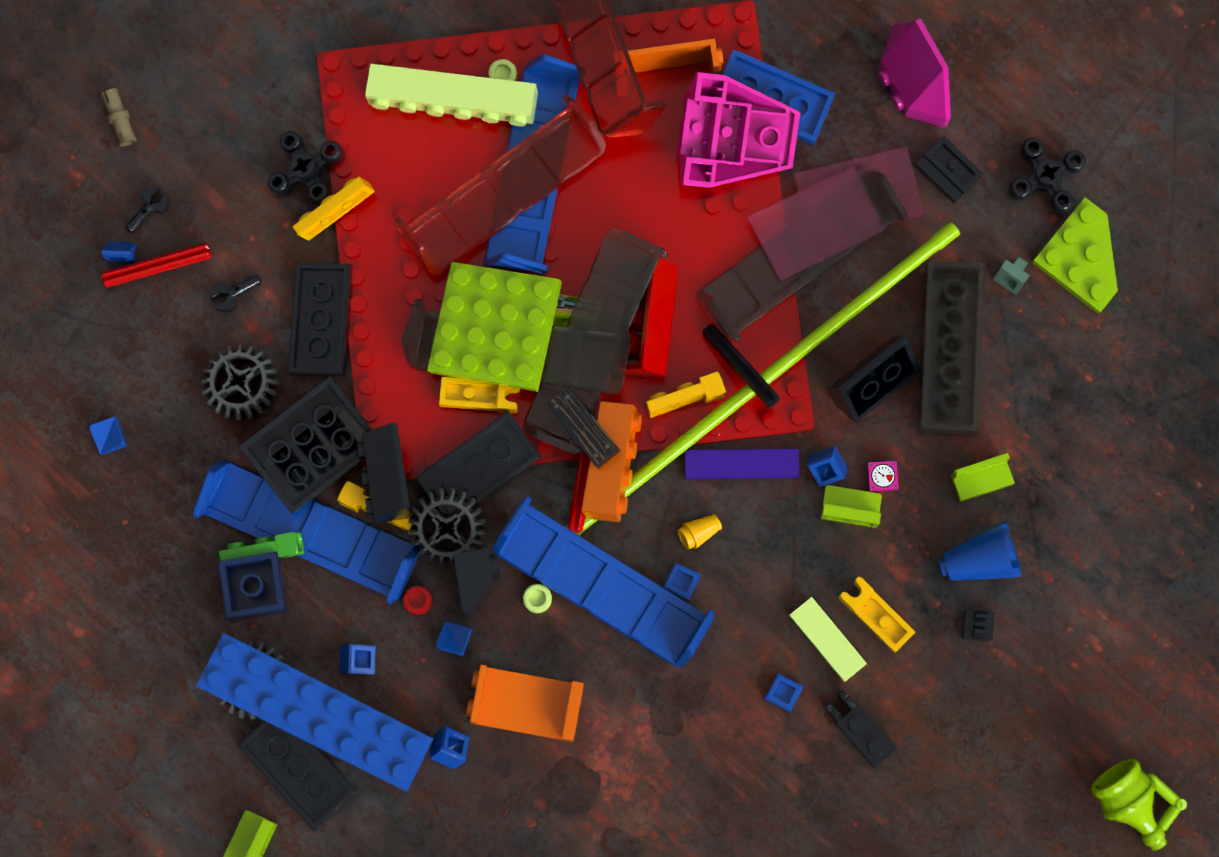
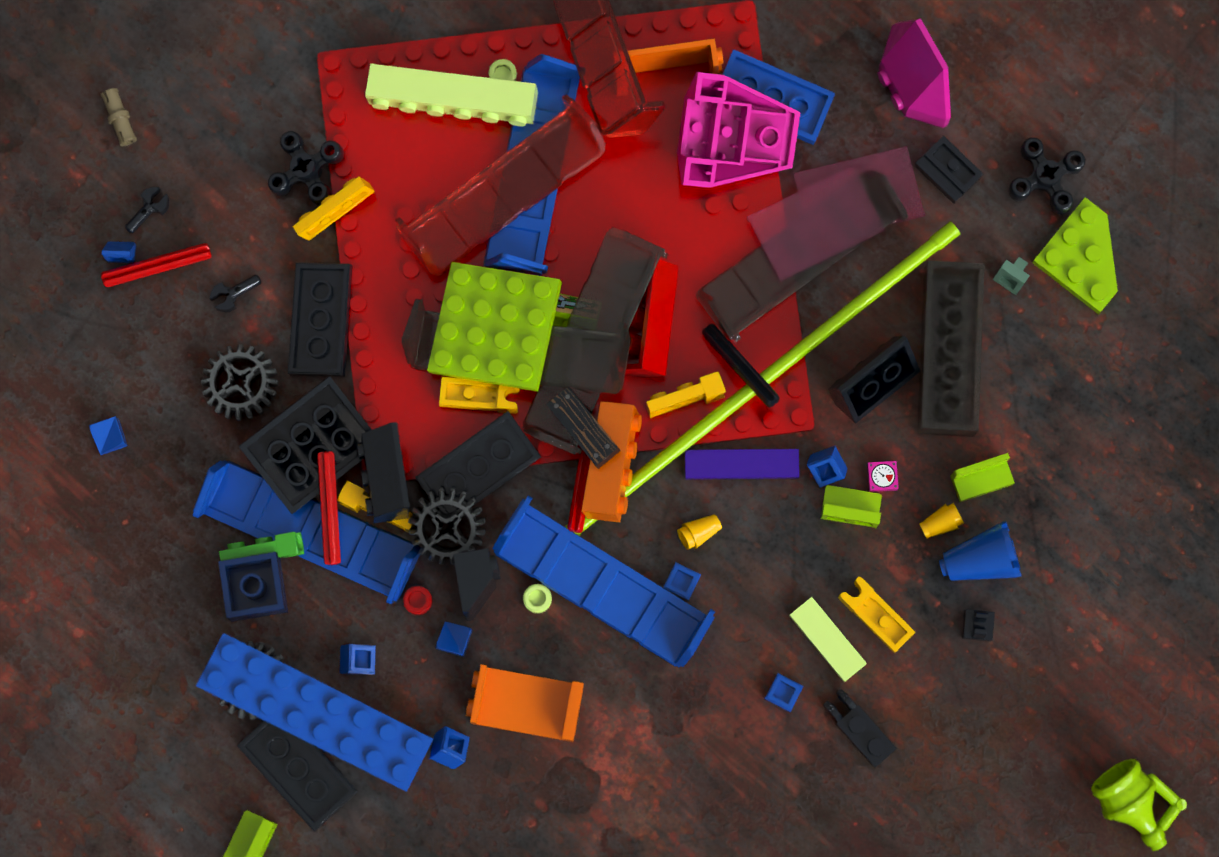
none -> red axle [317,451,341,565]
none -> yellow cone [919,503,964,539]

